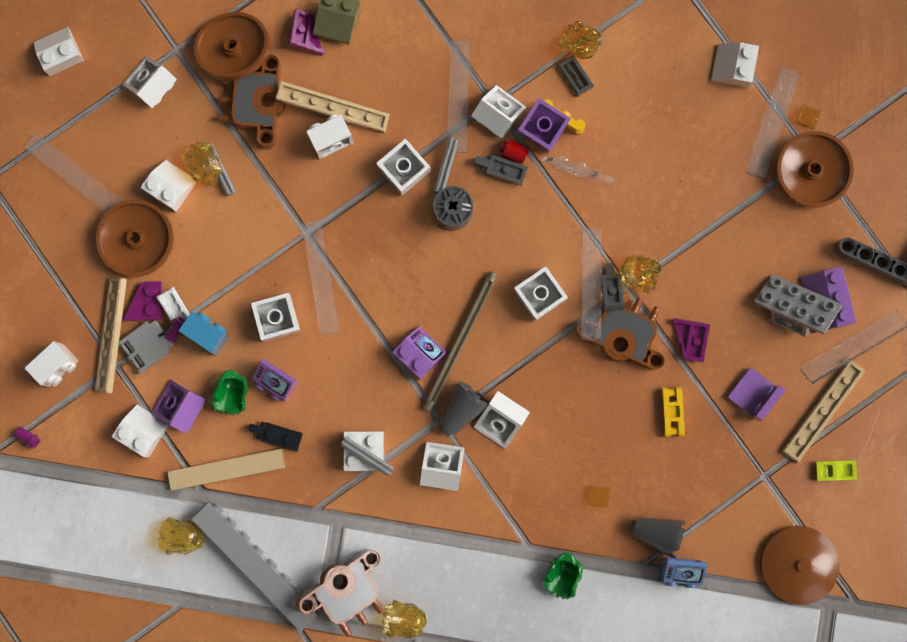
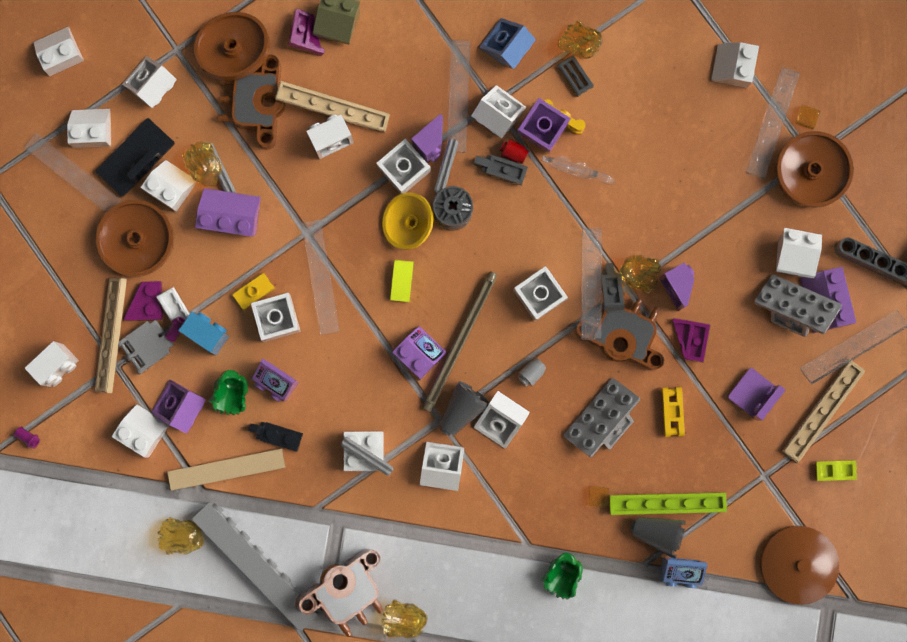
none -> white slope [67,109,111,148]
none -> black bracket [96,118,175,197]
none -> medium lavender slope [195,188,261,236]
none -> yellow plate [232,273,275,310]
none -> yellow dish [382,192,433,250]
none -> neon yellow slope [390,260,414,302]
none -> medium lavender slope [411,114,443,163]
none -> medium blue slope [479,18,536,69]
none -> light grey brick [518,358,546,387]
none -> light grey bracket [564,378,640,457]
none -> lime plate [609,493,727,515]
none -> medium lavender slope [659,262,694,311]
none -> white slope [776,228,822,279]

